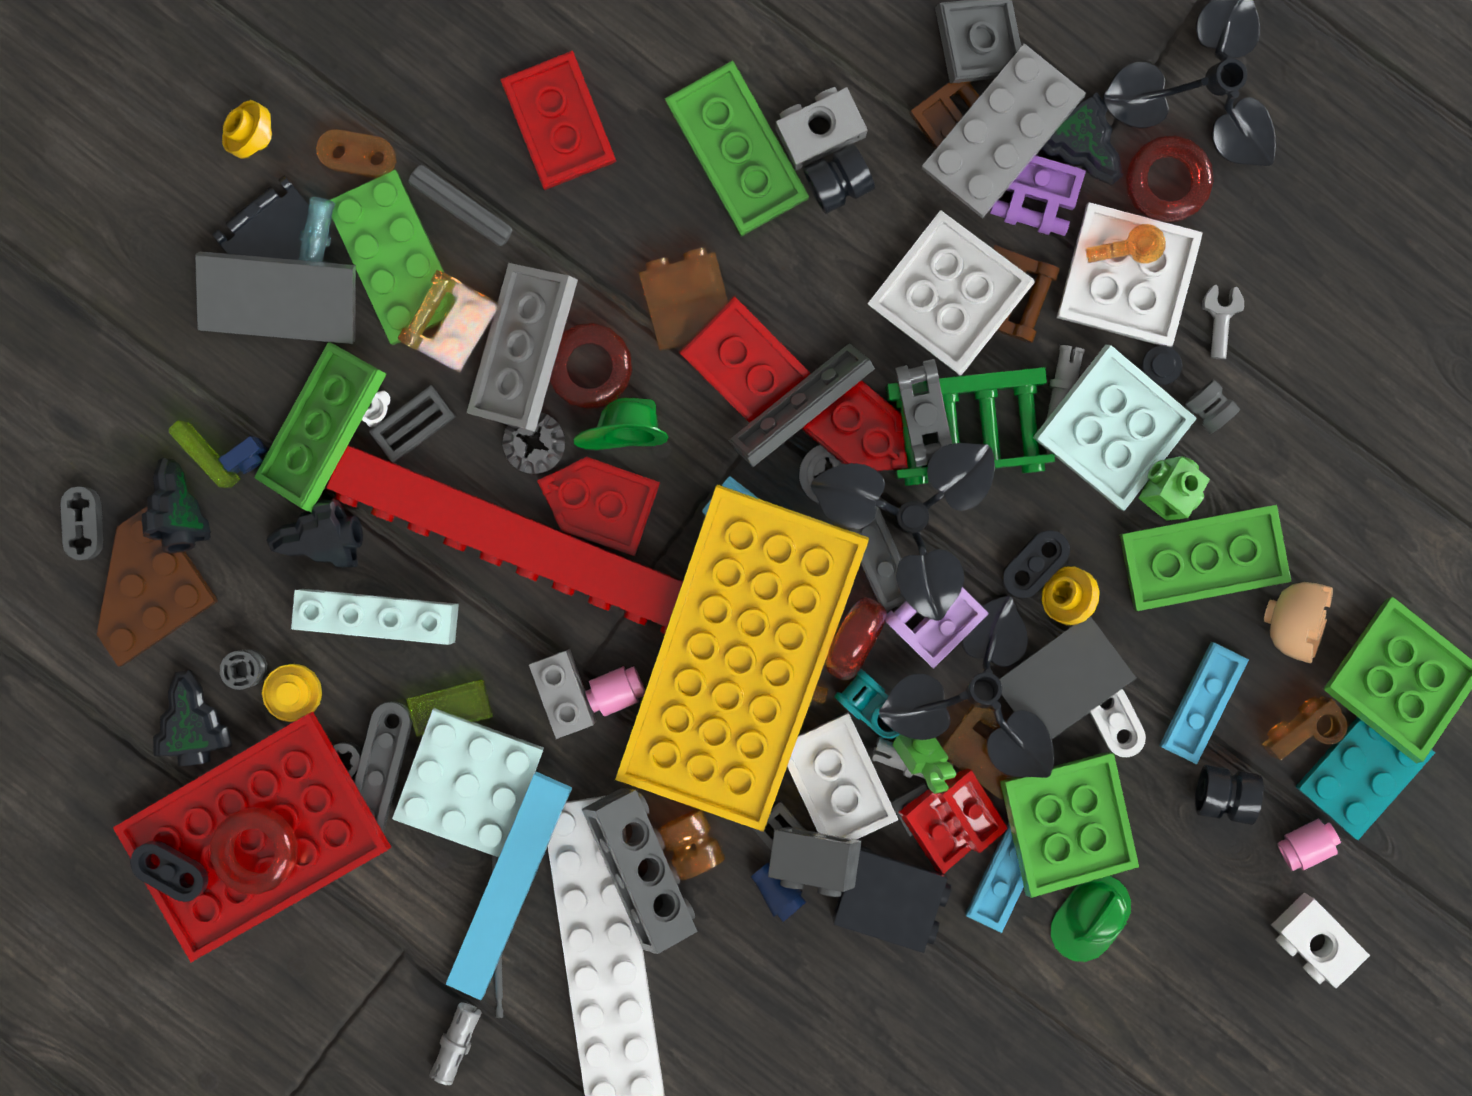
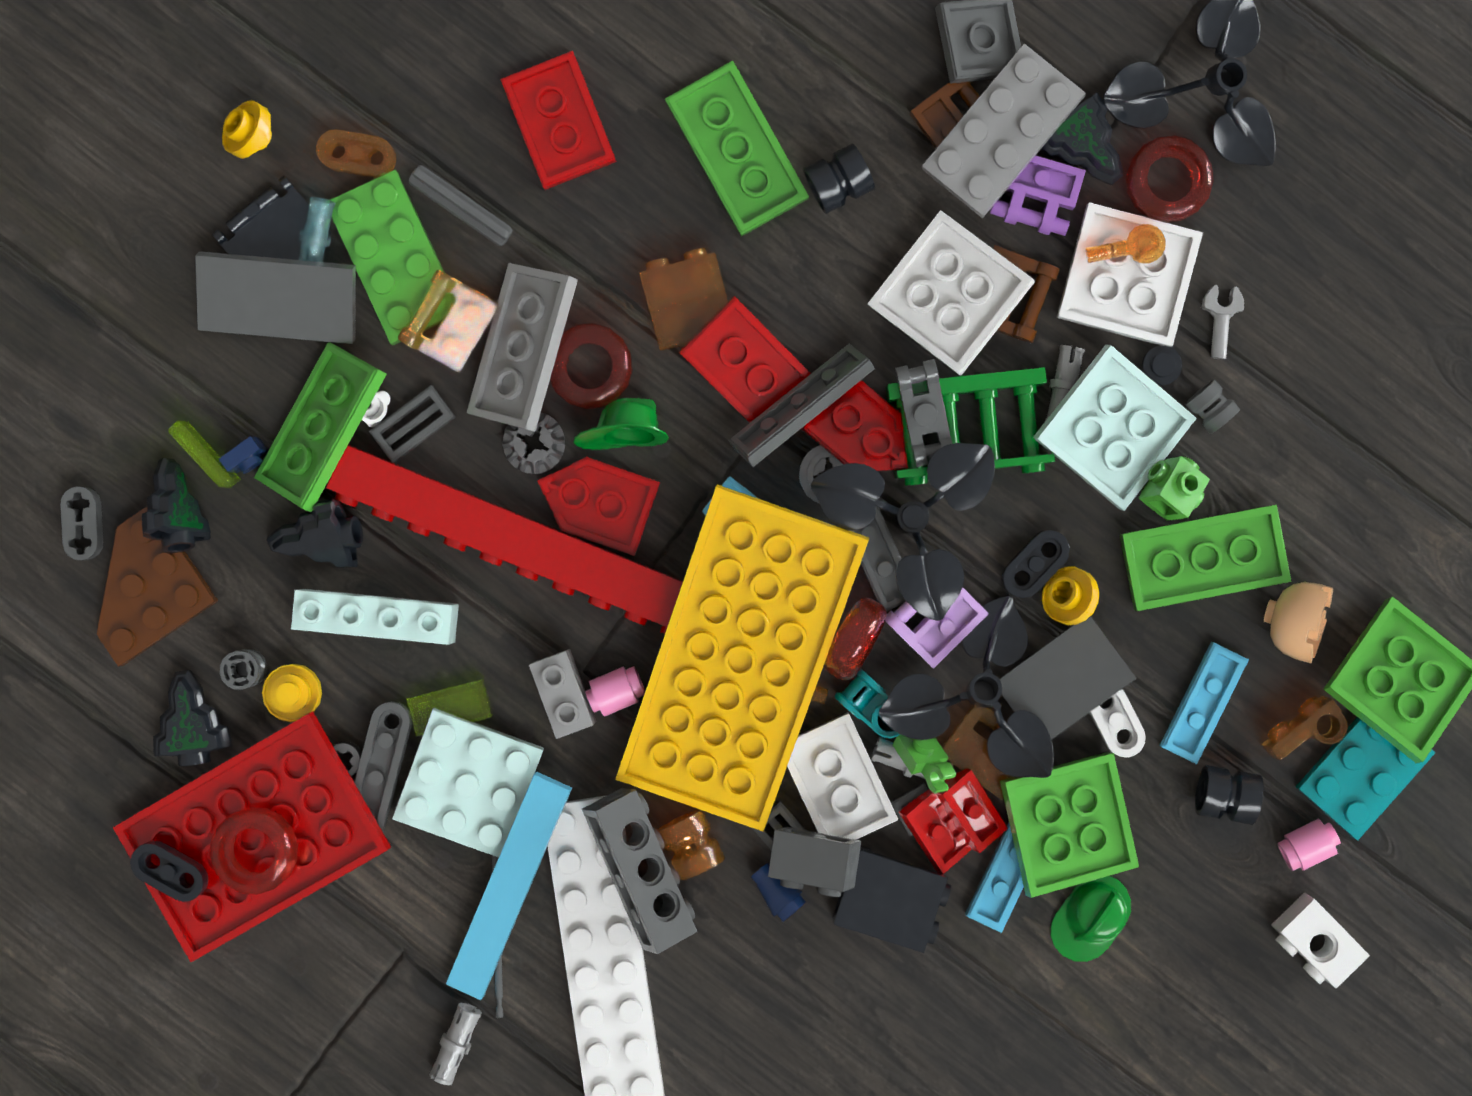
light grey brick [775,87,867,171] -> none

